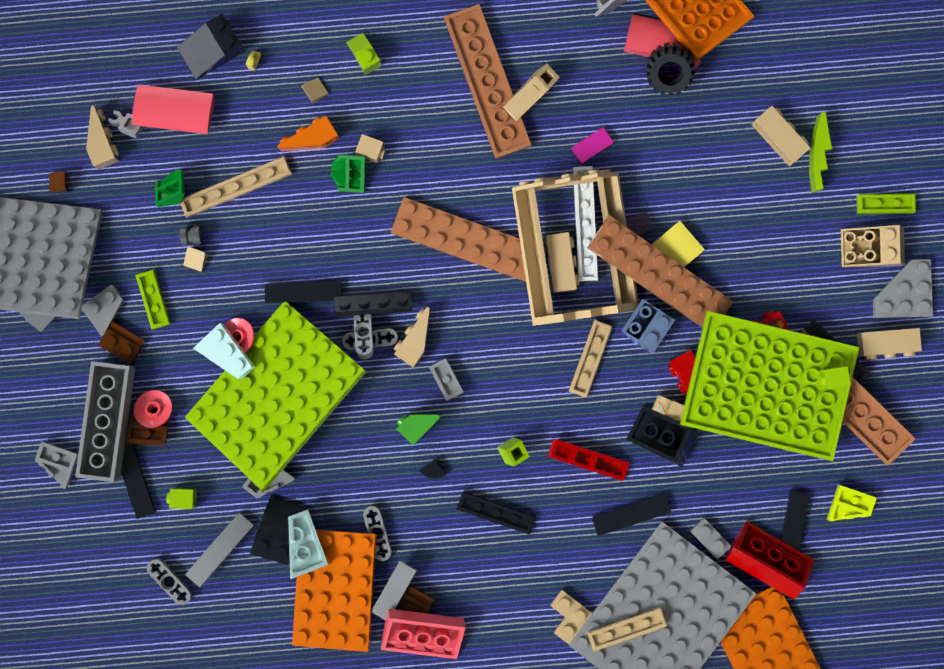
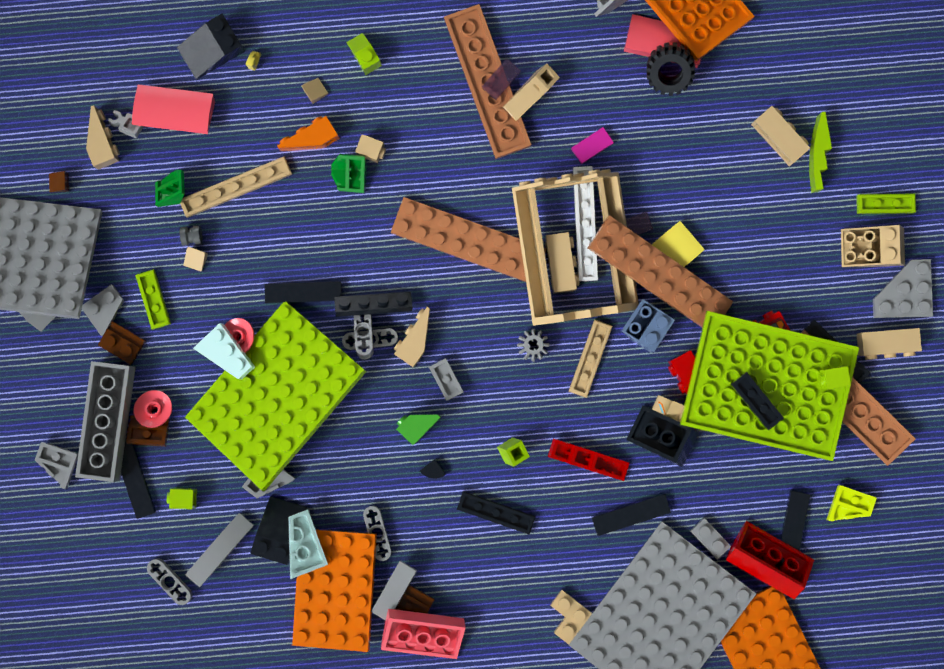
tan tile [587,607,667,652] -> none
none -> clear purple tile [482,59,521,100]
none -> light grey gear [517,329,550,362]
none -> black plate [730,372,784,430]

